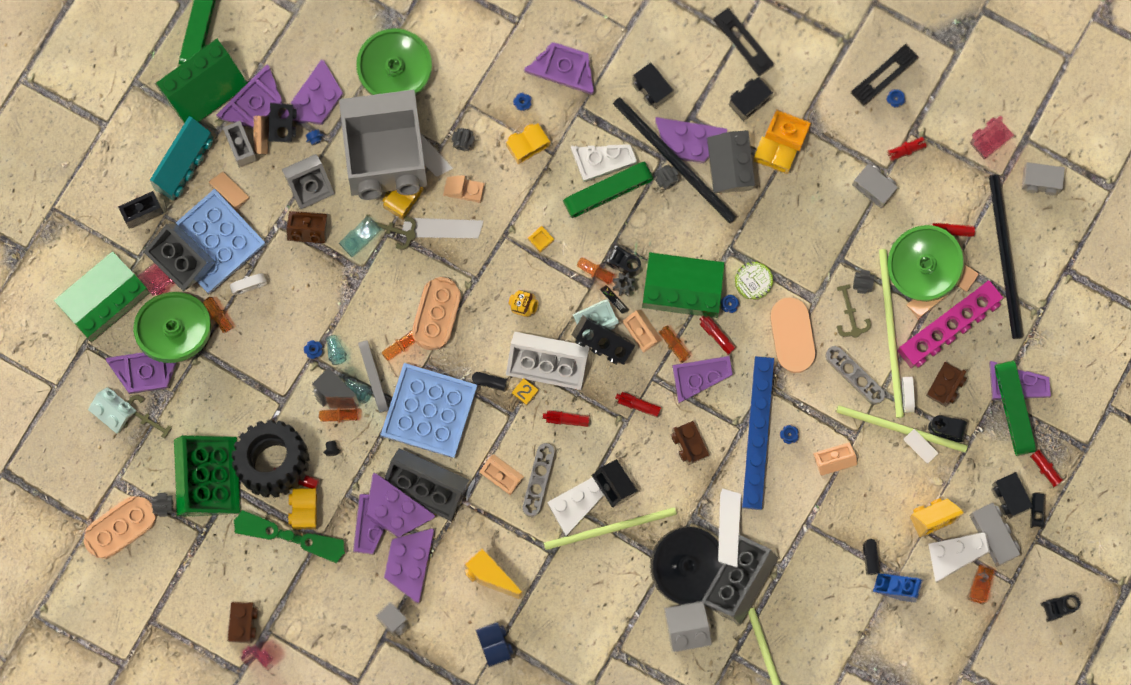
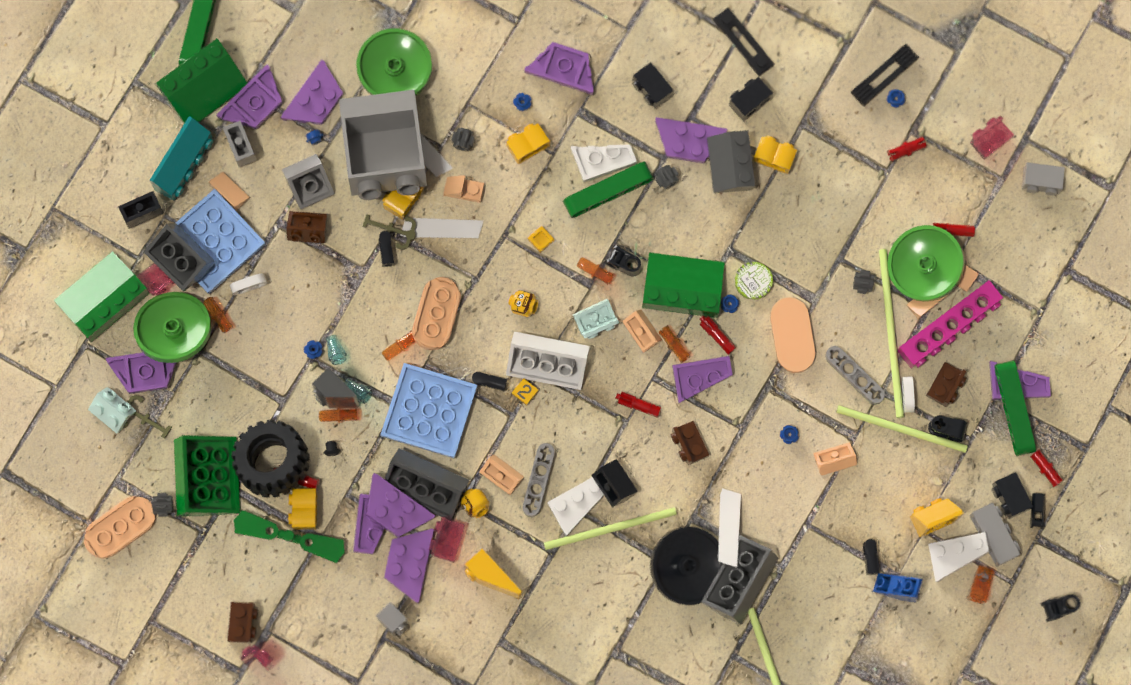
light nougat slope [253,116,268,154] -> none
black brick [269,102,297,142] -> none
clear light blue slope [339,216,382,257] -> none
light grey beam [358,340,388,413] -> none
dark blue brick [476,622,513,668] -> none
red piece [542,410,589,427] -> none
black brick [571,315,635,365] -> none
black sticker [600,285,629,314] -> none
black axle [613,97,736,223] -> none
dark grey gear [613,273,635,296] -> none
light grey slope [664,601,712,652] -> none
blue plate [742,356,774,510] -> none
light orange tile [765,110,811,151] -> none
olive piece [837,284,871,338] -> none
light grey brick [852,163,898,209] -> none
white sticker [904,429,938,463] -> none
black axle [989,174,1023,339] -> none
none -> black bar [379,231,394,267]
none -> clear pink bracket [429,517,465,563]
none -> yellow head [461,489,490,518]

